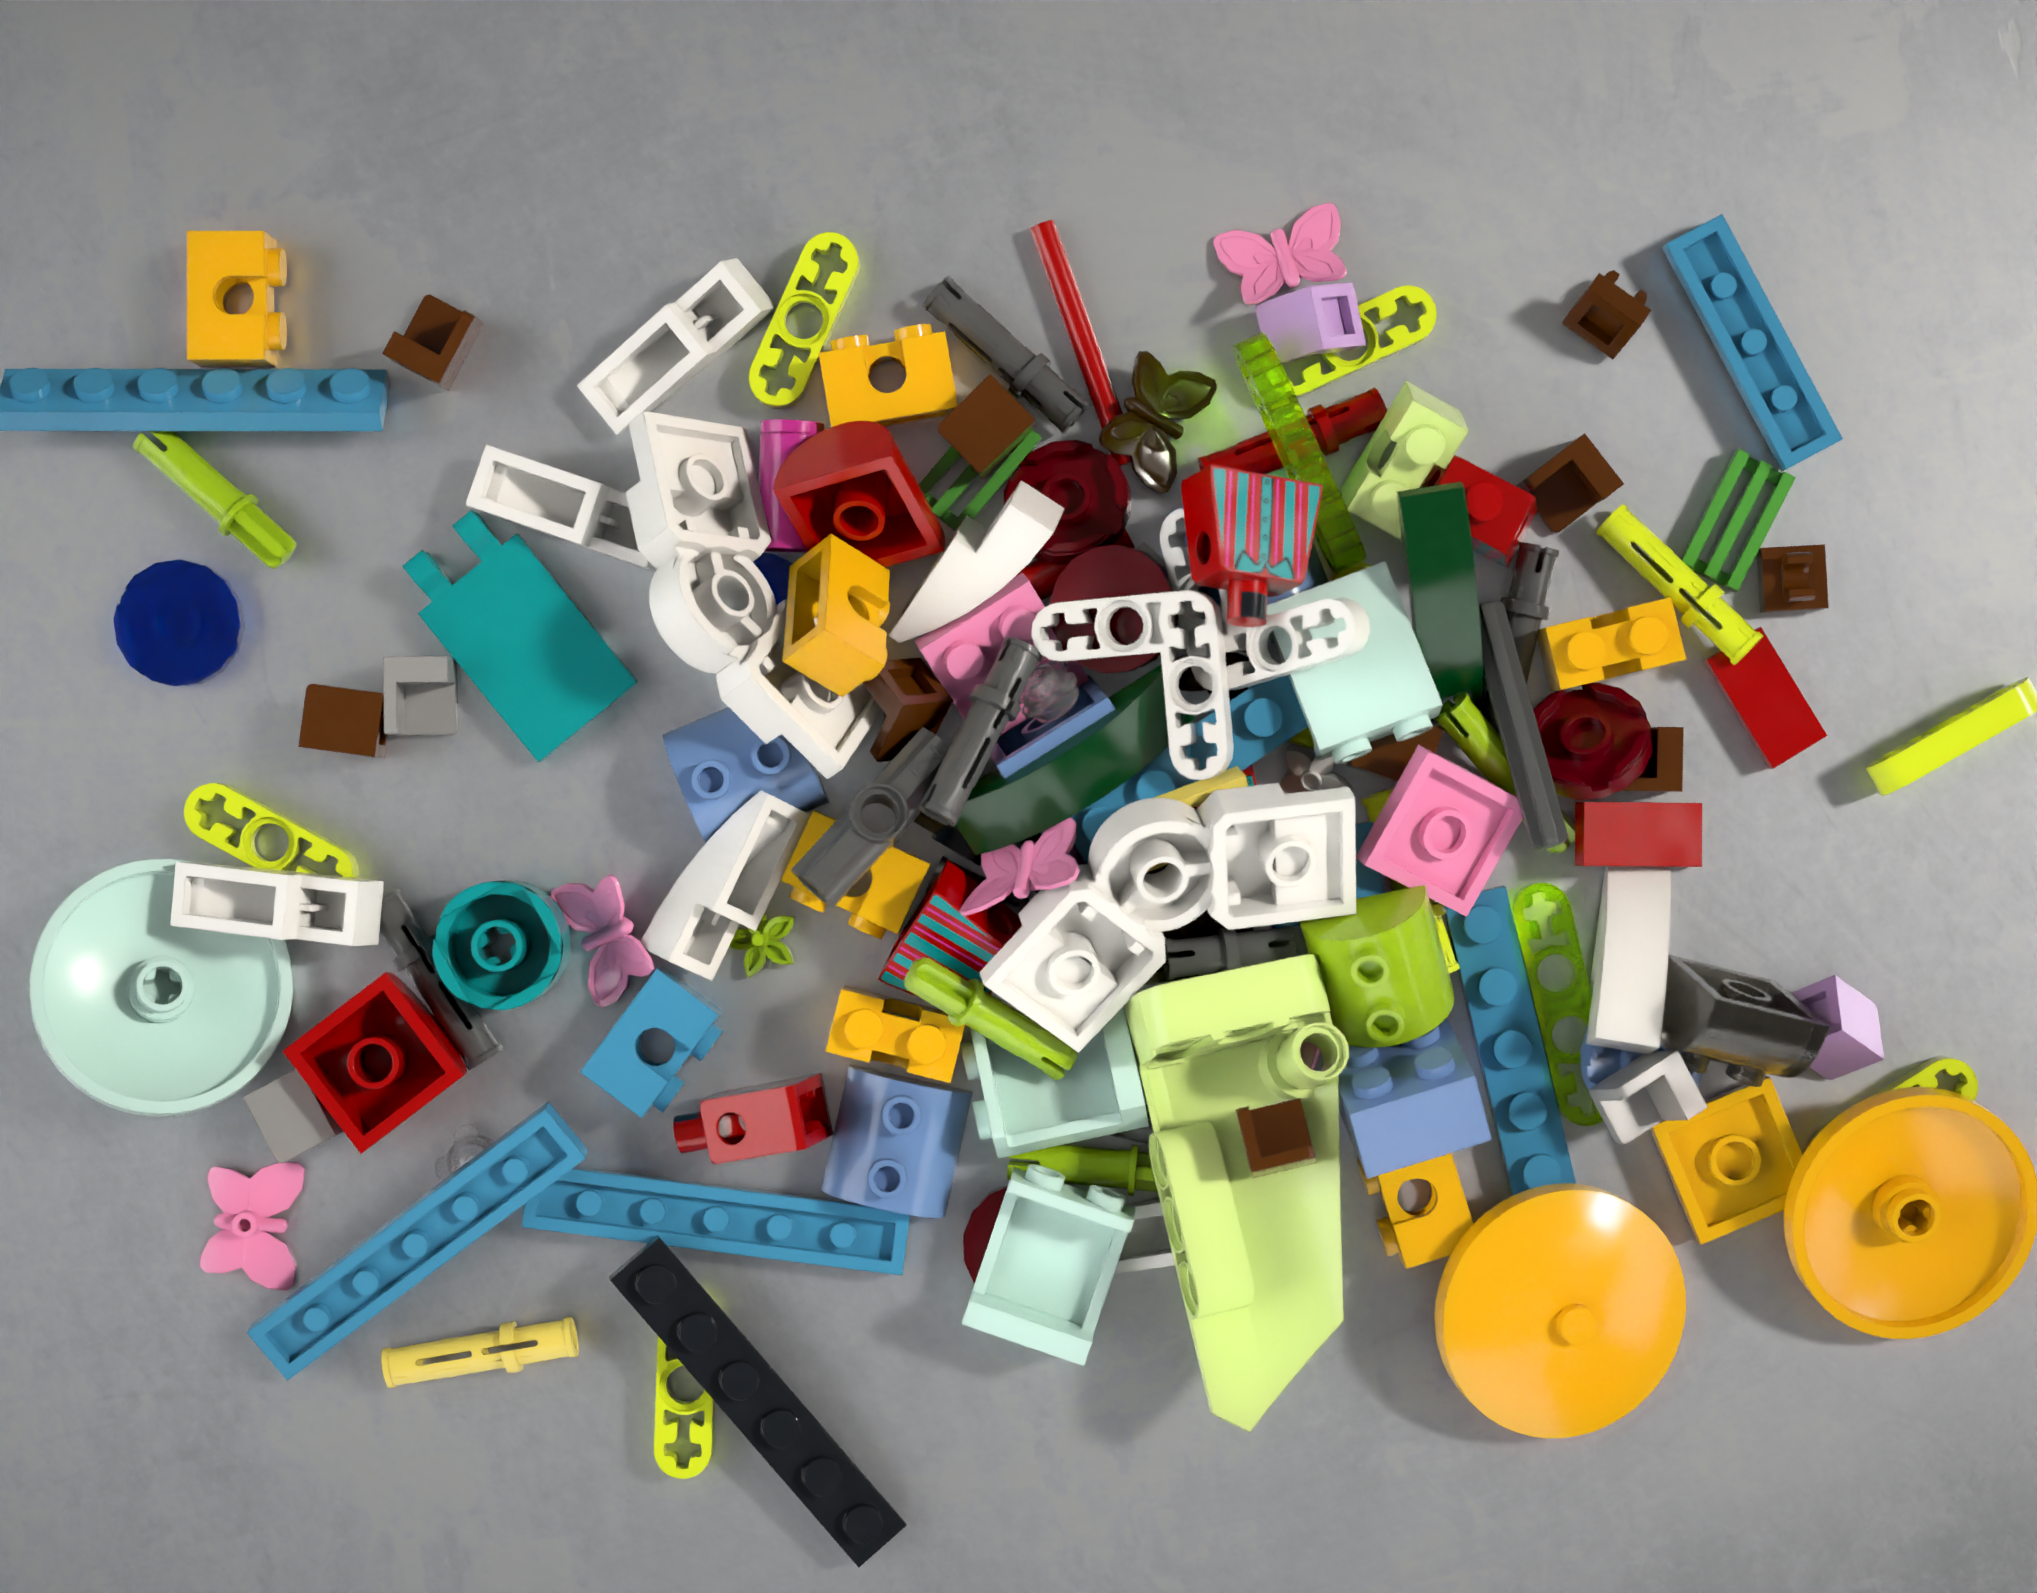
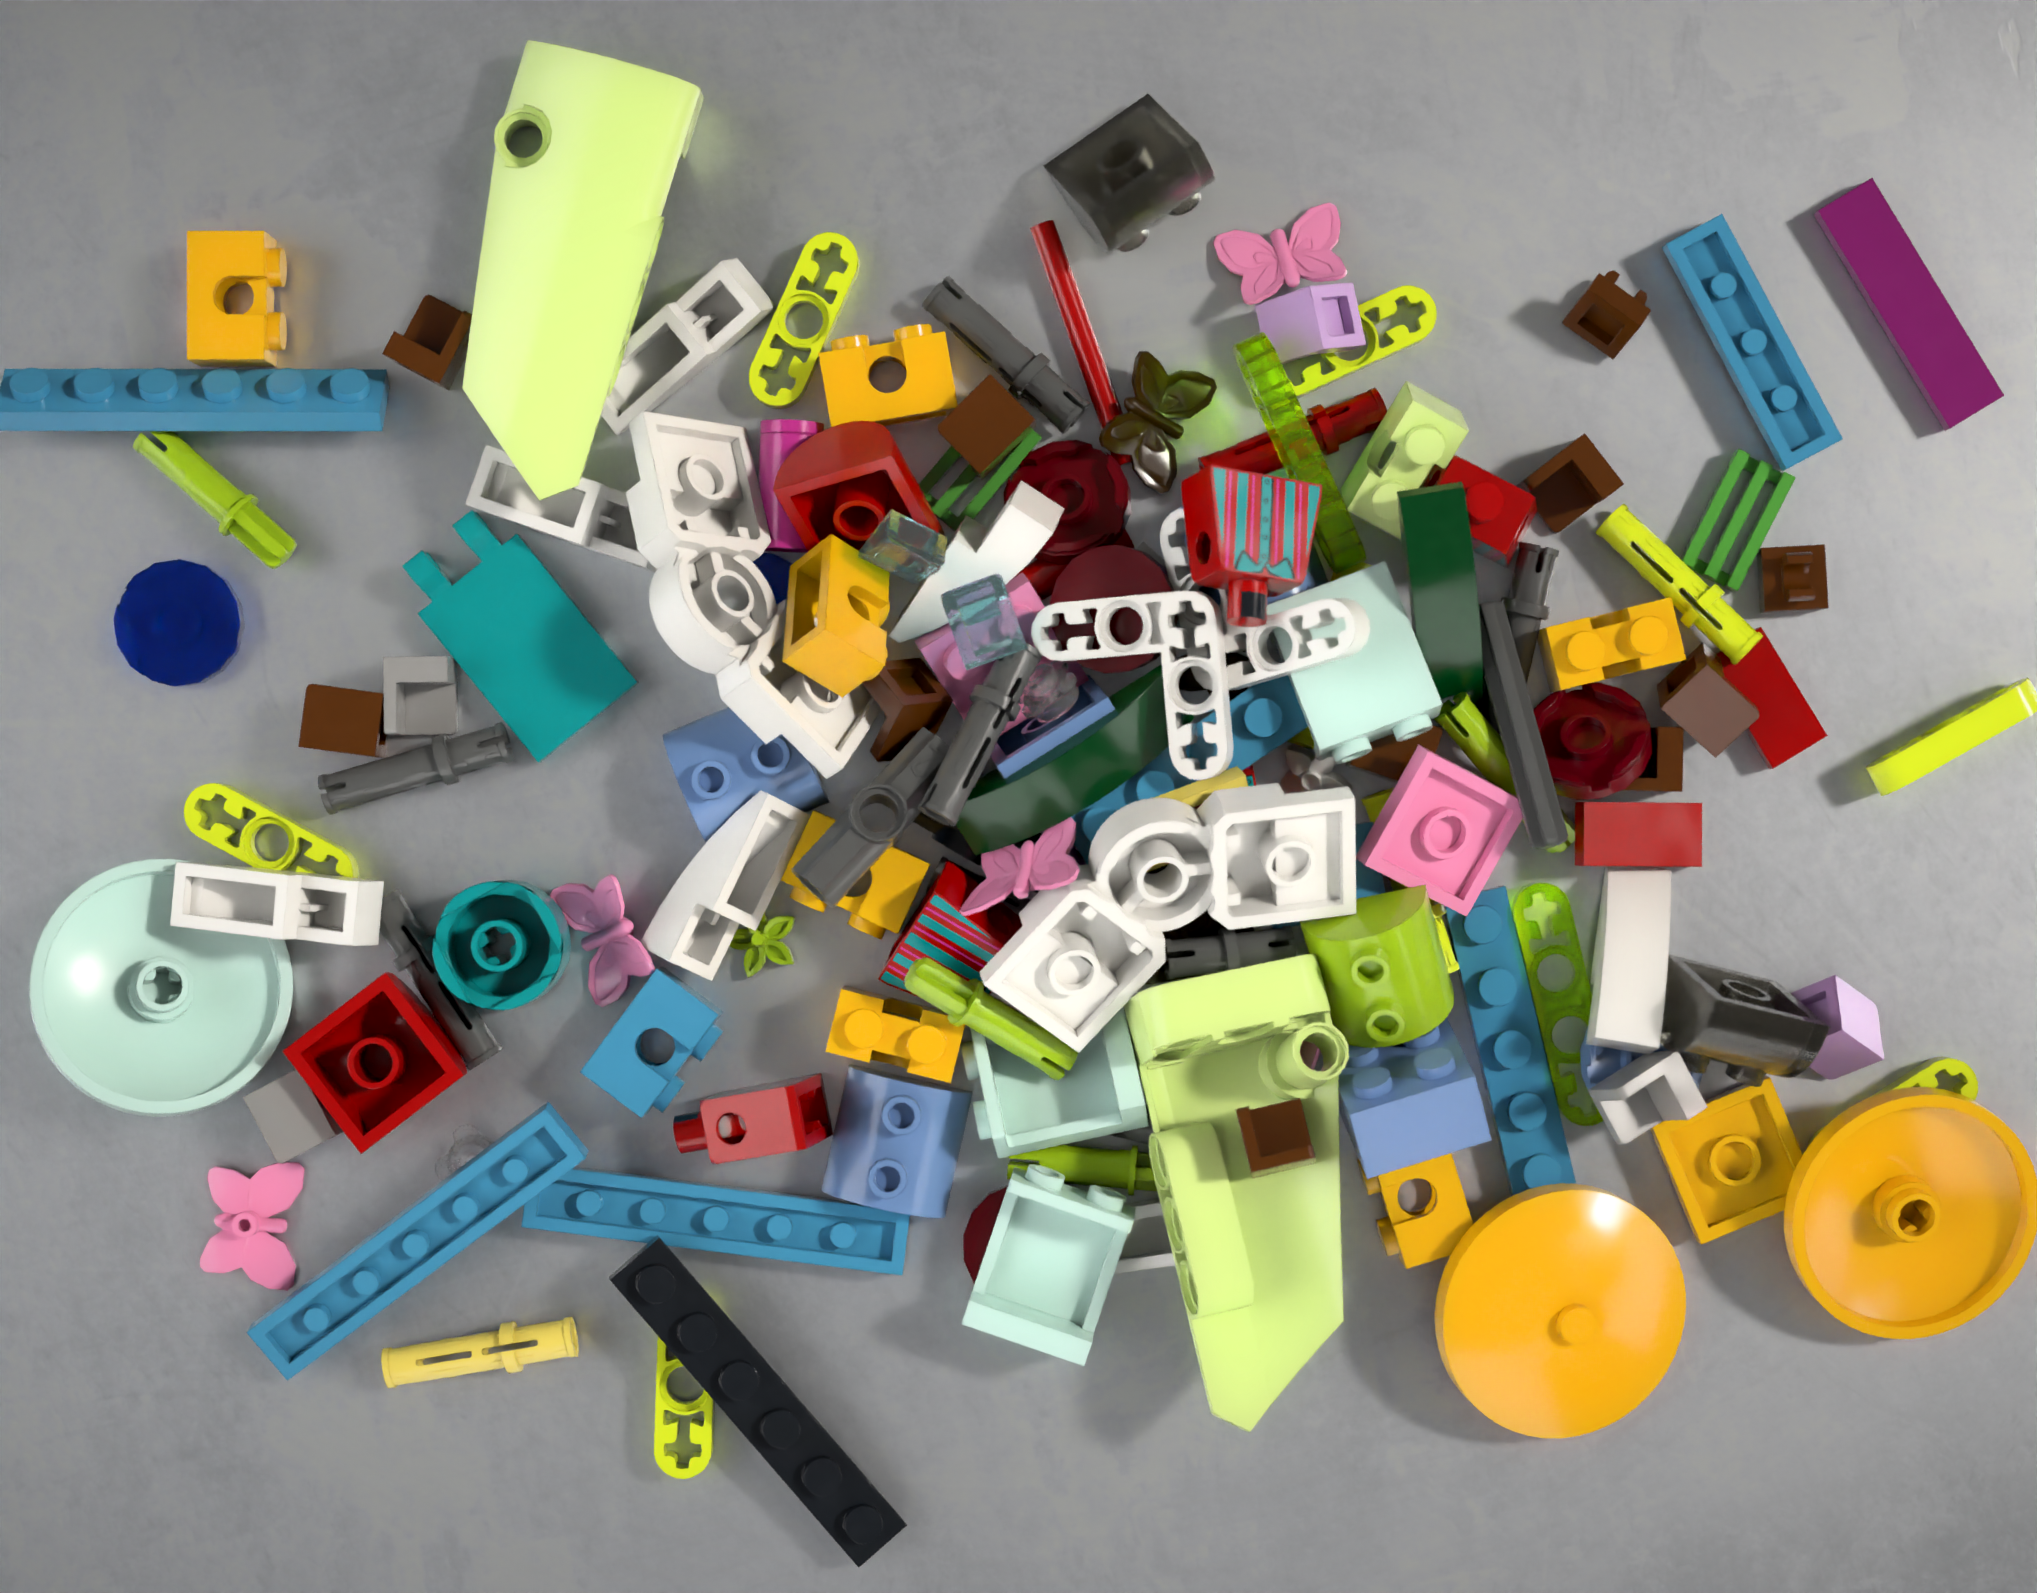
none -> dark grey pin [318,722,514,815]
none -> yellowish green panel [462,40,704,501]
none -> clear light blue slope [858,509,947,584]
none -> clear light blue slope [940,574,1028,670]
none -> clear smoke brick [1044,94,1215,255]
none -> reddish brown panel [1657,642,1760,758]
none -> magenta tile [1813,178,2004,431]

